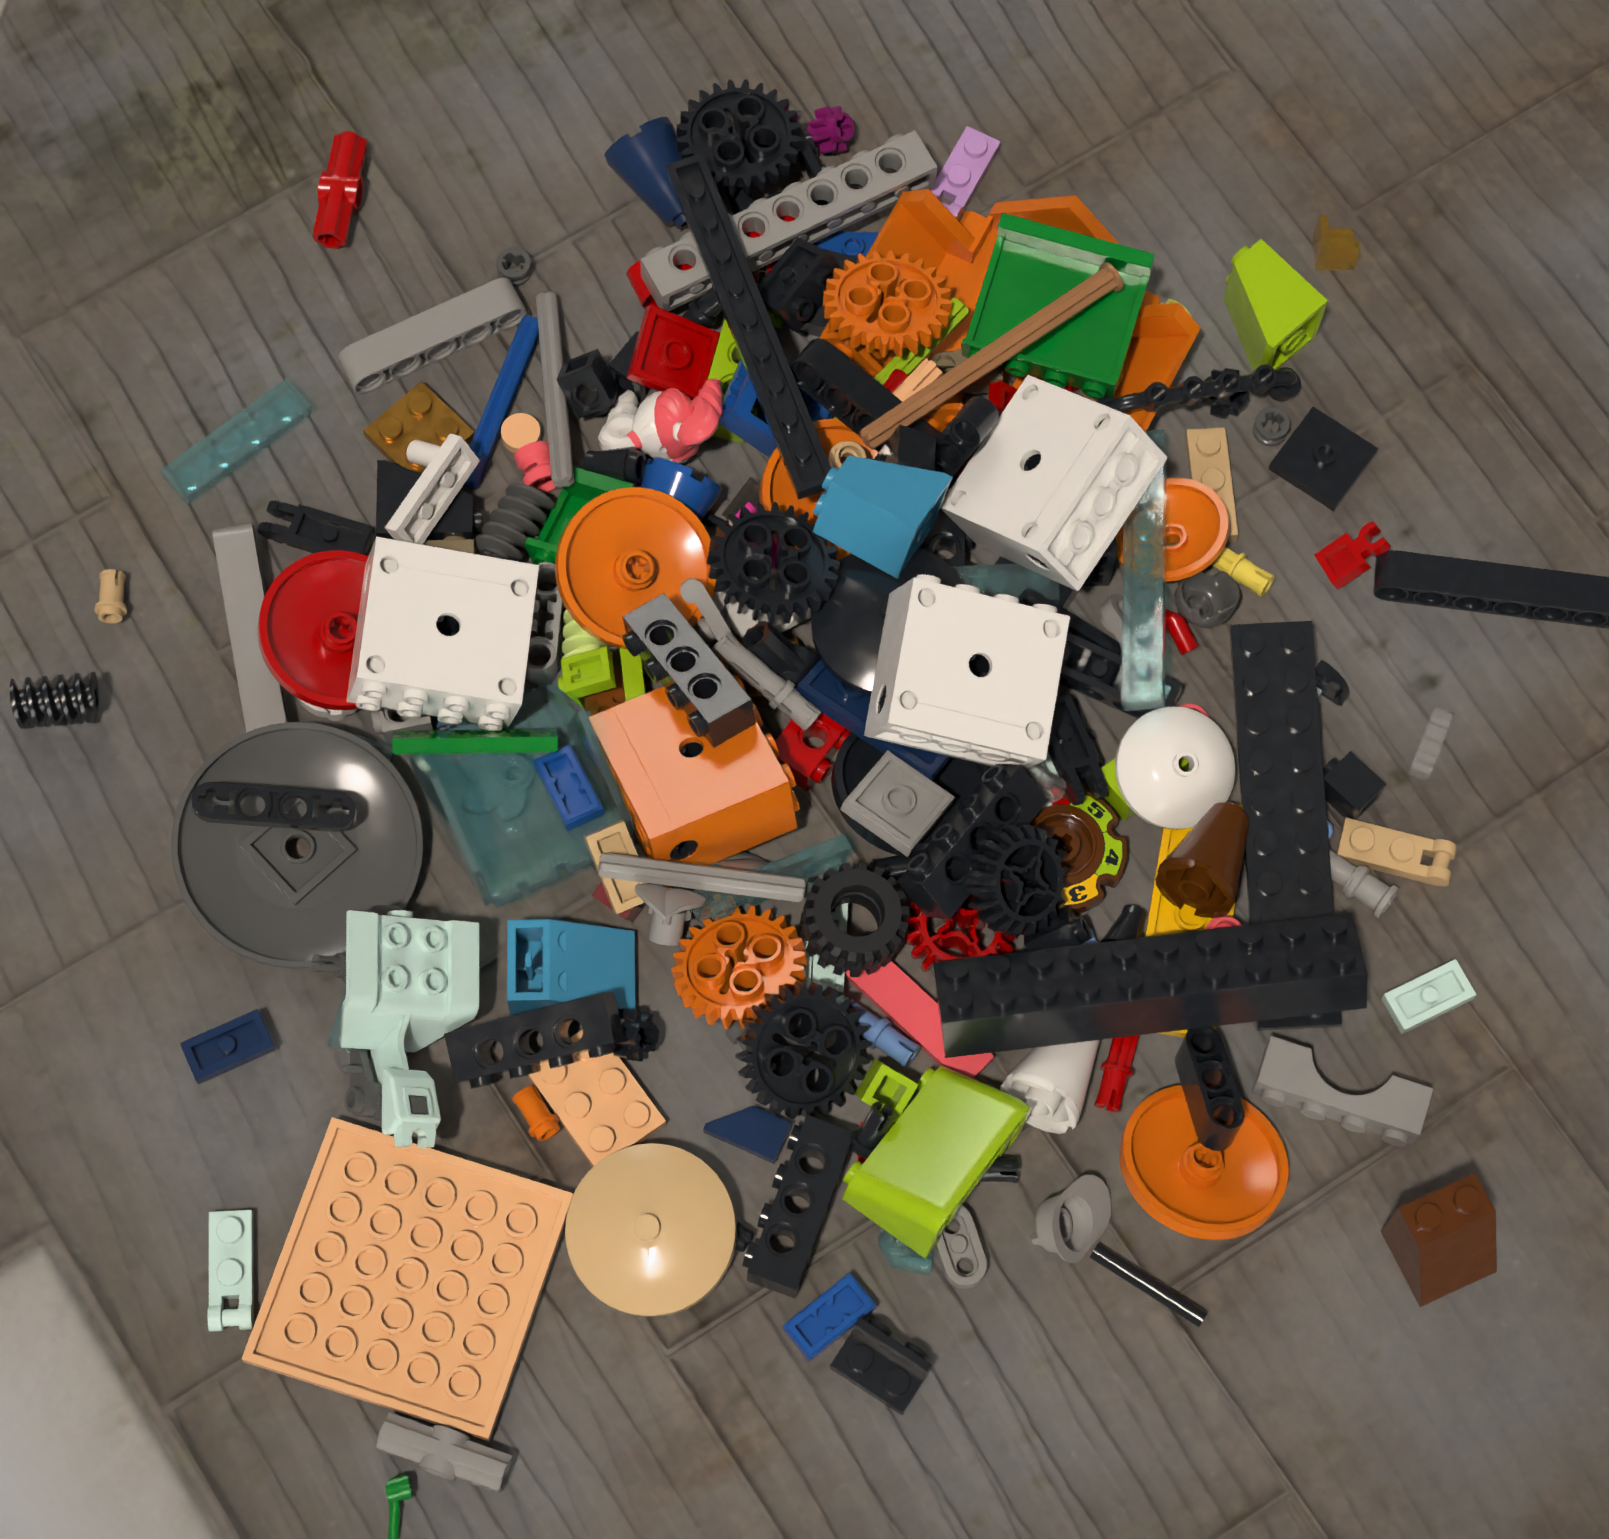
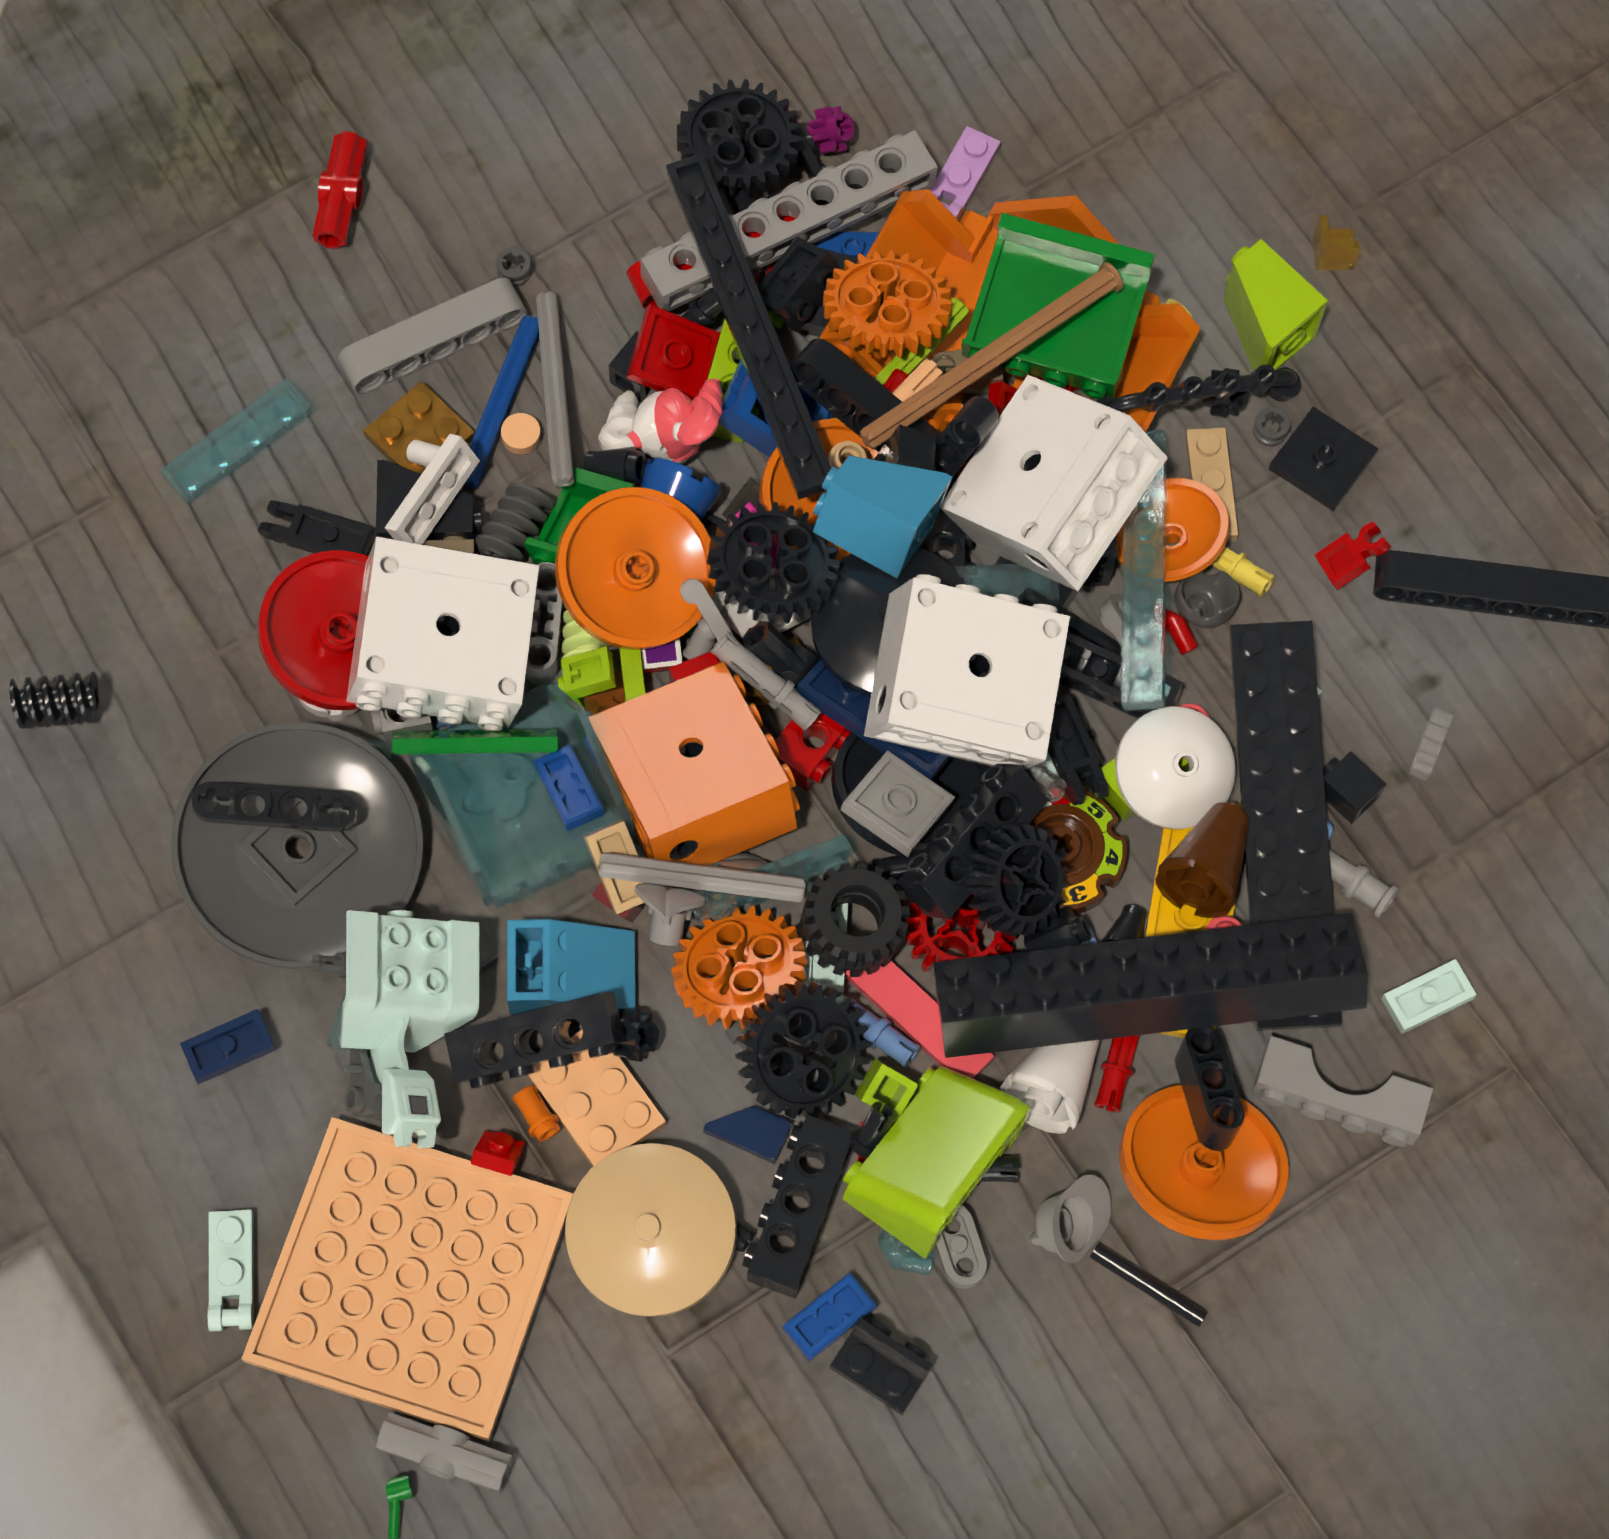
tan pin [94,569,127,624] -> none
light grey beam [212,522,288,733] -> none
coral wheel [514,441,557,494] -> none
black brick [556,349,619,419] -> none
dark blue cone [604,117,688,229] -> none
brick [622,593,756,748] -> none
black tile [1316,659,1350,707] -> none
tan plate [1336,818,1457,886] -> none
reddish brown slope [1381,1173,1497,1307] -> none
none -> red plate [471,1130,525,1176]

